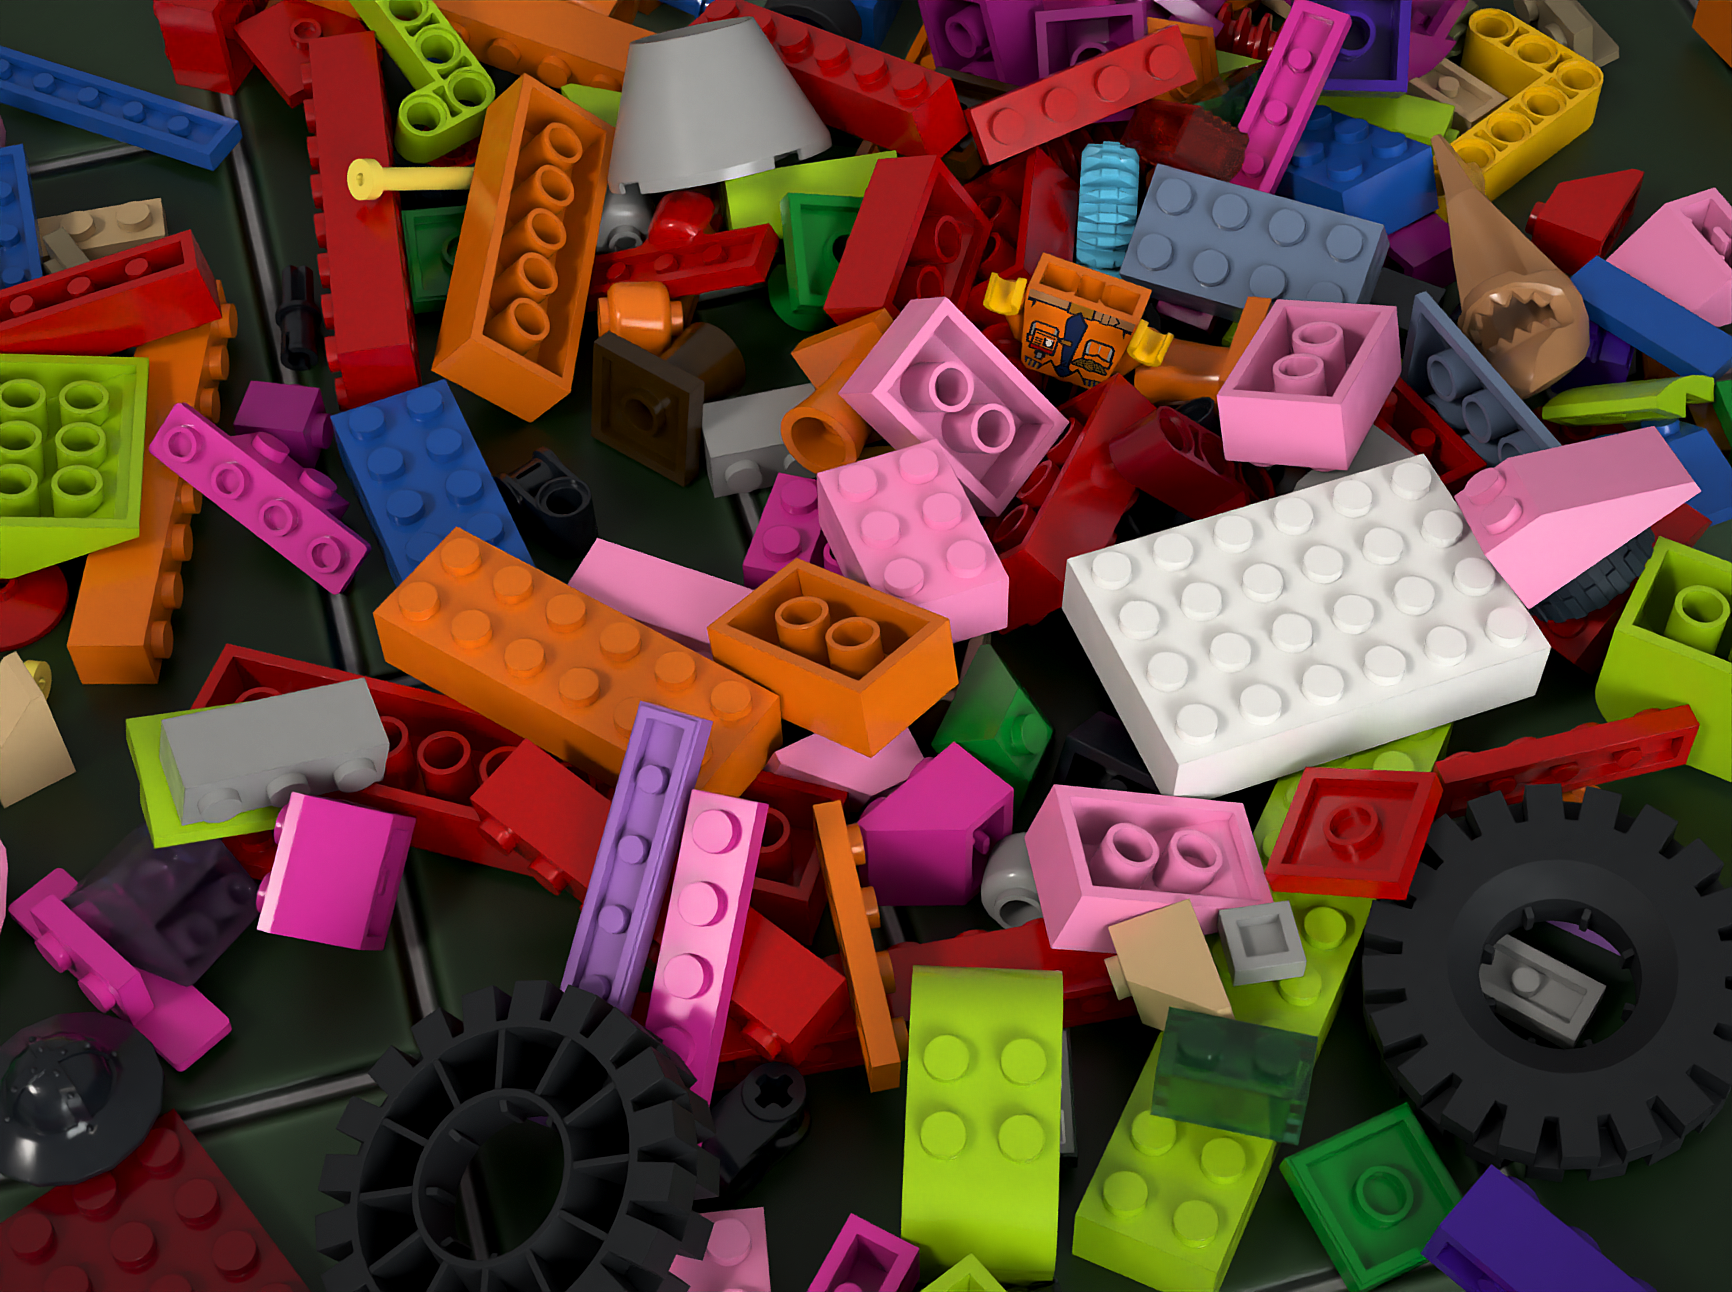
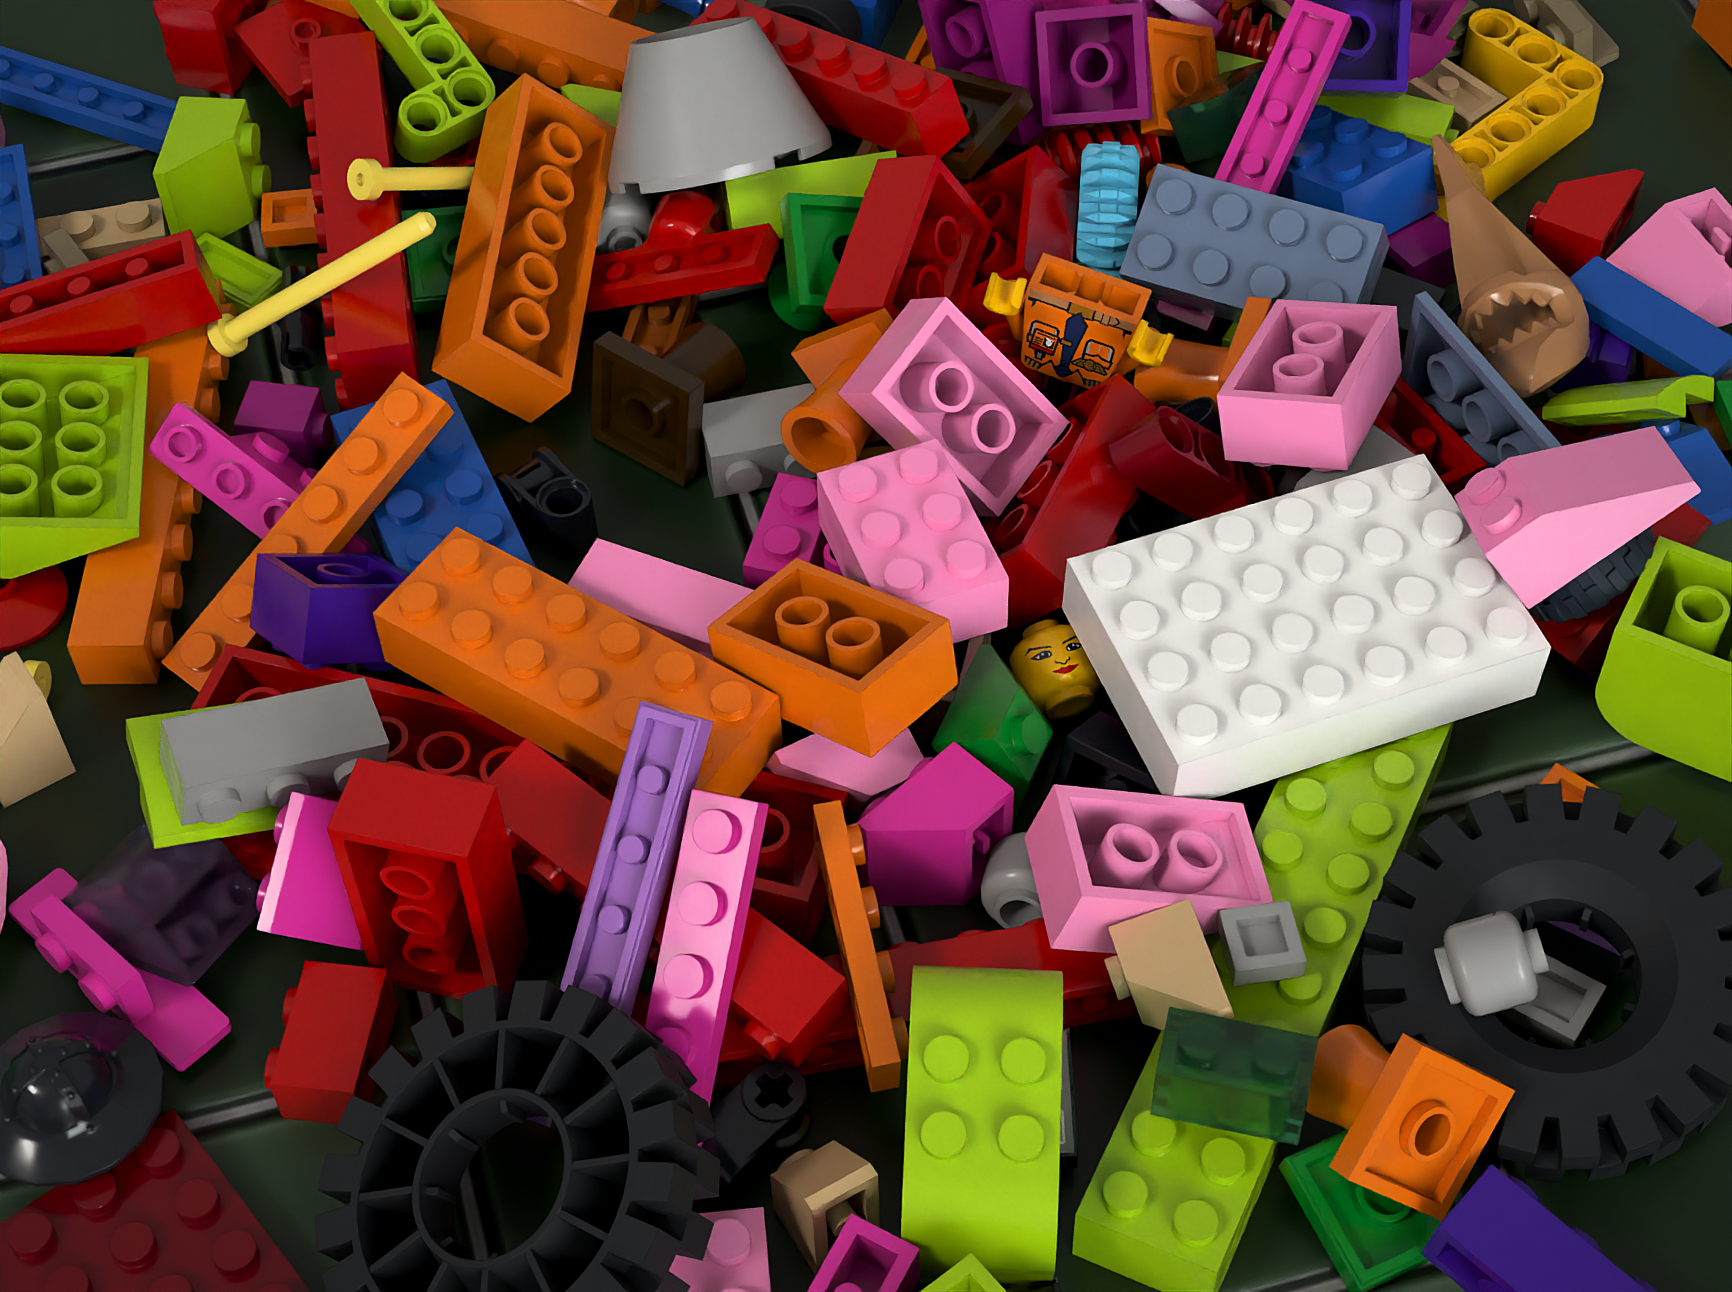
orange head [597,281,683,357] -> none
red plate [963,24,1197,165] -> none
clear red brick [1120,99,1250,182] -> none
red plate [1264,767,1443,900] -> none
red plate [1433,704,1700,821] -> none
none -> lime slope [153,96,271,239]
none -> orange plate [161,372,455,692]
none -> lime tile [196,232,282,315]
none -> light yellow bar [207,212,436,357]
none -> dark purple brick [250,553,410,671]
none -> orange plate [261,189,321,248]
none -> red brick [264,960,398,1124]
none -> red brick [327,758,530,1000]
none -> tan slope [770,1140,880,1275]
none -> yellow head [1009,619,1102,719]
none -> orange plant [1297,1024,1515,1221]
none -> light grey head [1434,911,1550,1016]

